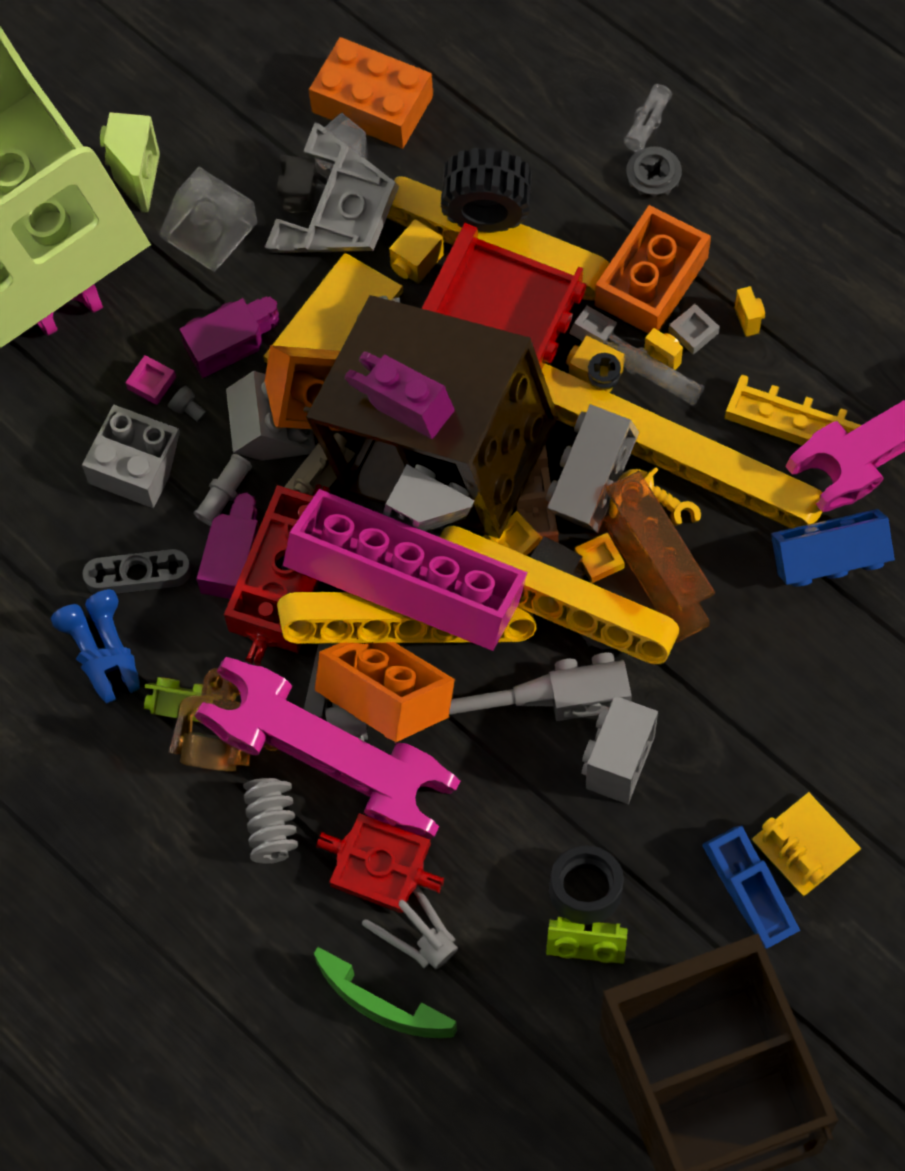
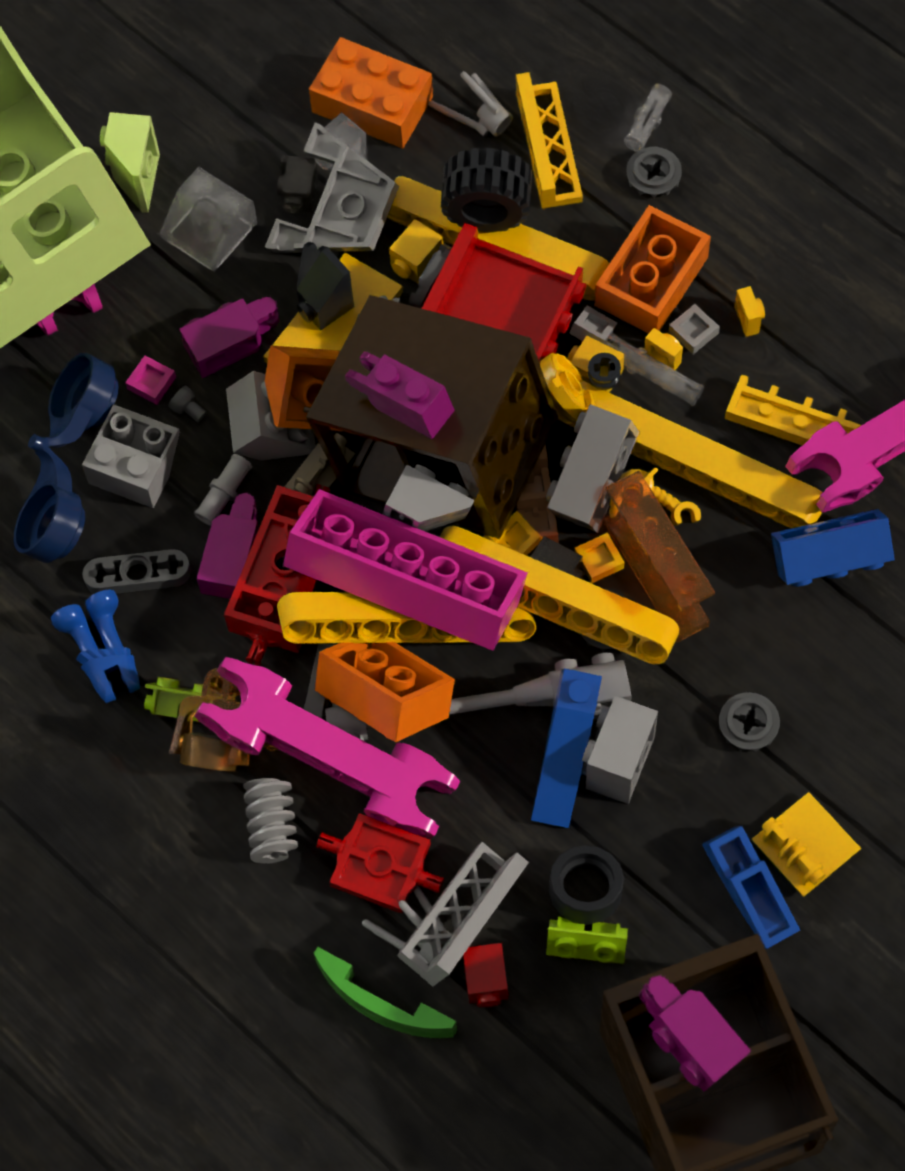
none -> dark blue piece [14,353,119,563]
none -> black slope [296,242,354,331]
none -> light grey fence [397,842,529,986]
none -> dark grey tile [408,243,452,309]
none -> light grey plant [428,71,513,137]
none -> red brick [463,943,508,1007]
none -> yellow fence [516,72,583,209]
none -> blue slope [531,668,602,828]
none -> yellow tile [540,352,595,419]
none -> magenta hinge [639,975,751,1092]
none -> dark grey gear [719,692,780,752]

